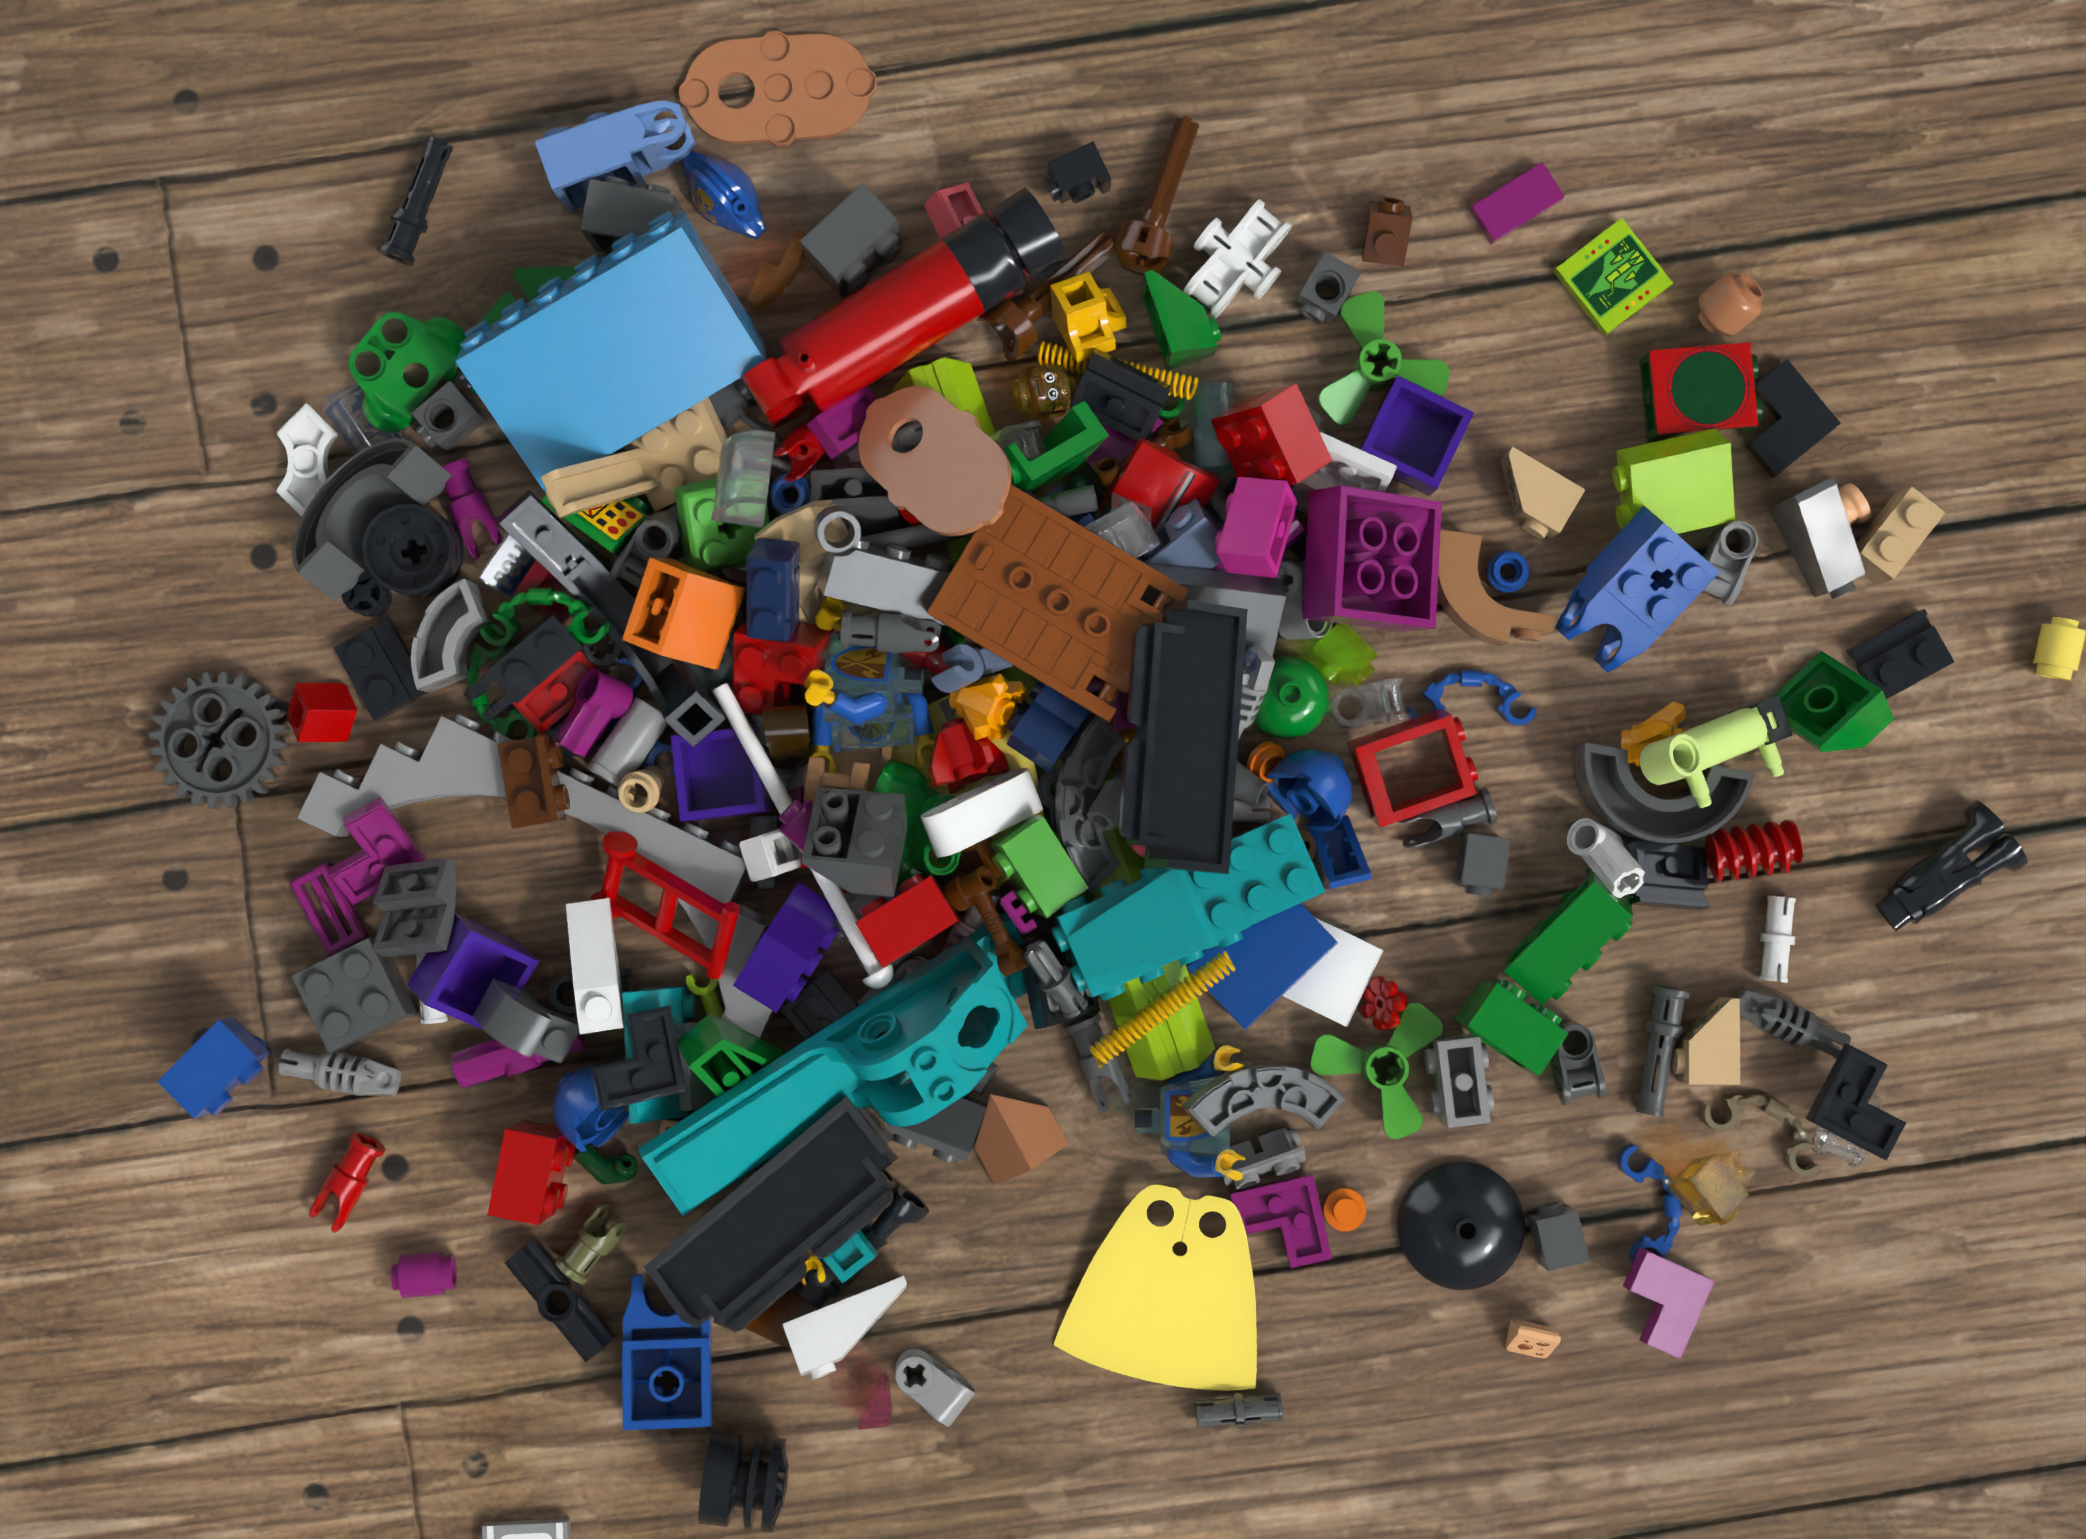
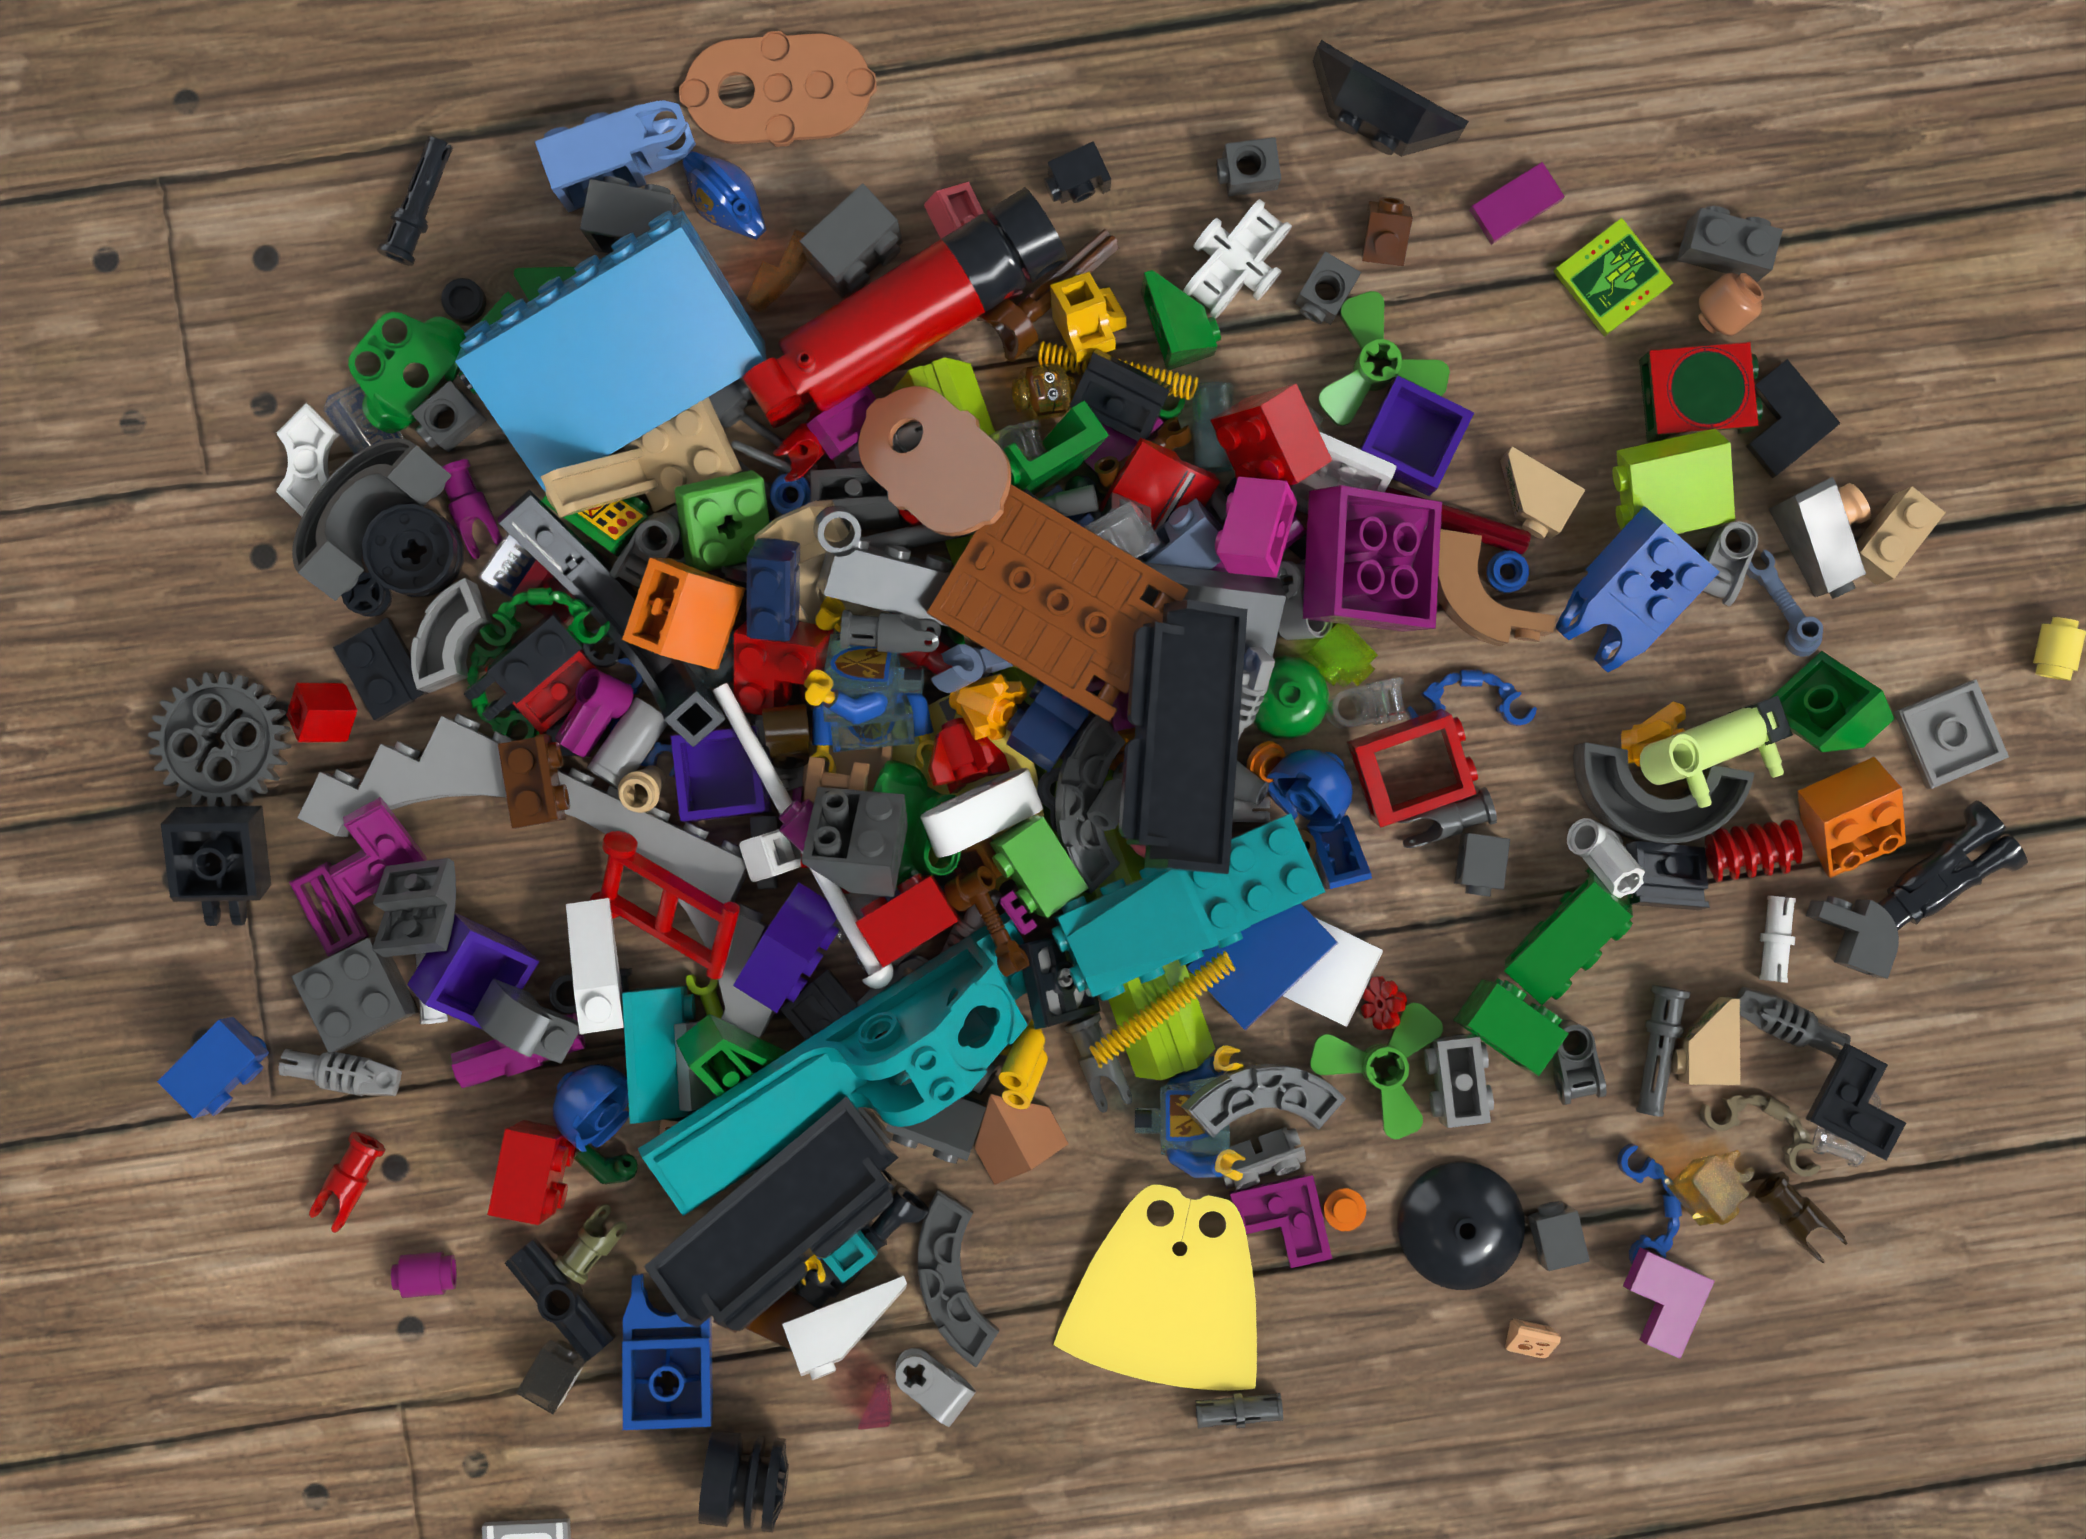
black tile [590,1005,687,1111] -> none
clear brick [711,430,775,528] -> none
dark grey axle [1024,940,1088,1018] -> none
reddish brown piece [1115,116,1199,275] -> none
black plate [1846,609,1954,699] -> none
none -> black hinge [161,806,271,926]
none -> black tile [441,278,486,323]
none -> clear smoke brick [516,1340,586,1414]
none -> dark grey tile [918,1189,999,1367]
none -> yellow piece [999,1019,1048,1109]
none -> dark grey brick [1216,137,1281,197]
none -> black wedge [1313,40,1469,157]
none -> dark red axle [1385,487,1531,554]
none -> dark grey brick [1677,206,1783,282]
none -> sand blue brick [1746,550,1823,657]
none -> dark brown piece [1755,1171,1848,1263]
none -> orange slope [1797,757,1906,878]
none -> dark grey brick [1806,896,1899,979]
none -> light grey tile [1894,679,2009,789]

